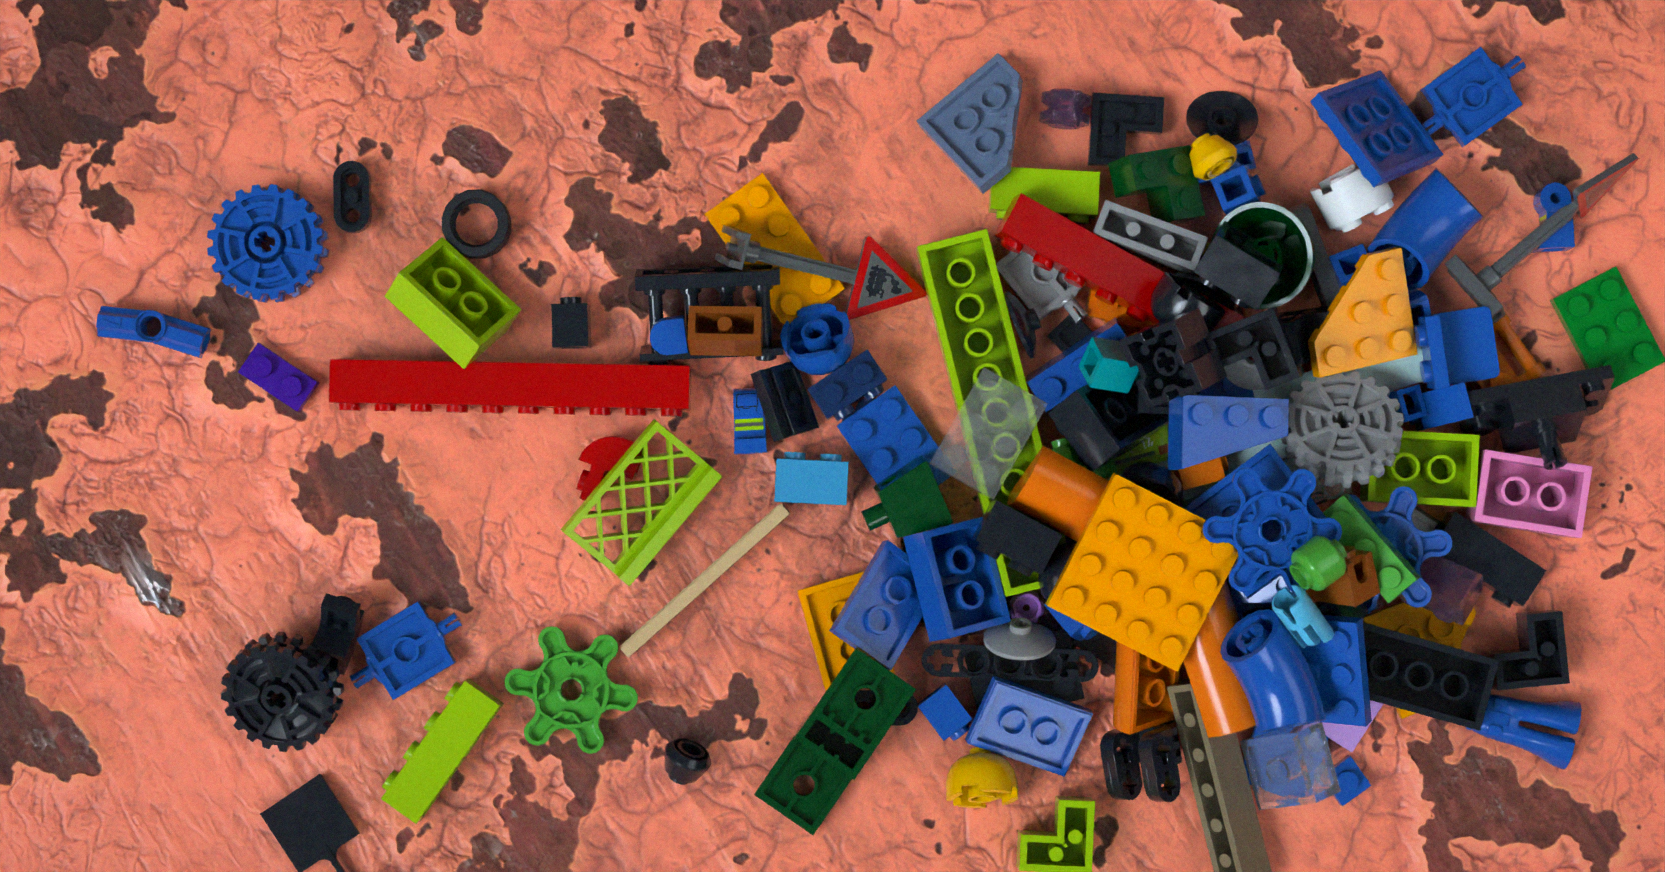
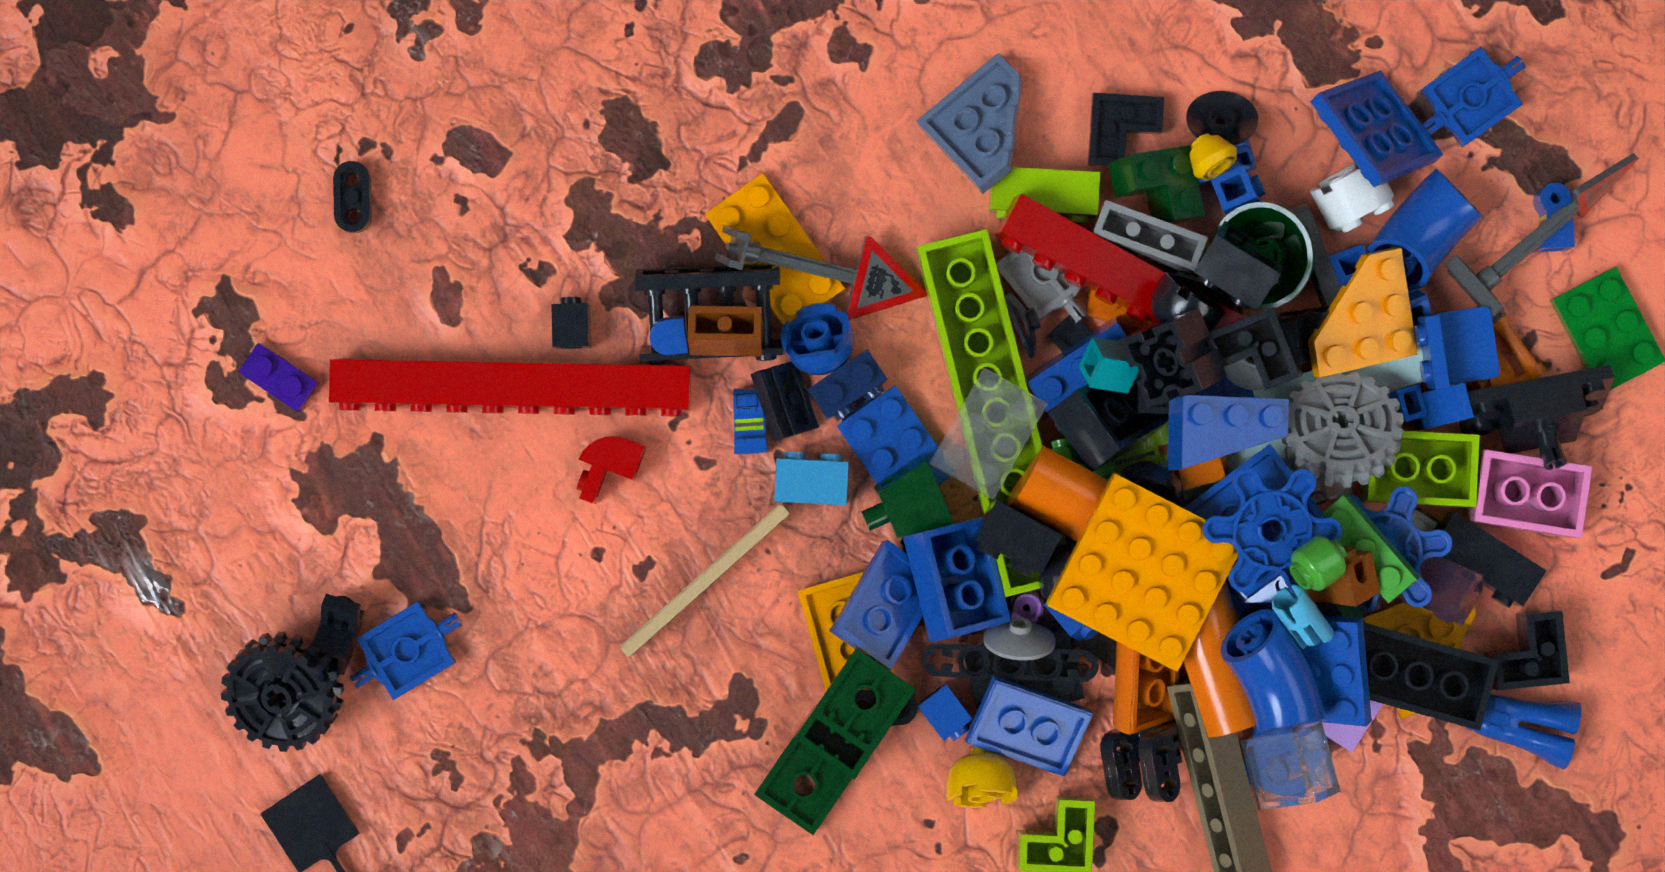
blue piece [96,306,211,358] -> none
blue piece [207,184,329,303] -> none
lime brick [381,679,504,824] -> none
lime brick [384,237,522,369] -> none
black tyre [442,189,512,259] -> none
bright green plate [505,626,638,754] -> none
lime fence [561,419,722,586] -> none
black cone [665,738,711,785] -> none
clear purple wheel [1039,89,1092,130] -> none
blue plate [1320,755,1372,806] -> none

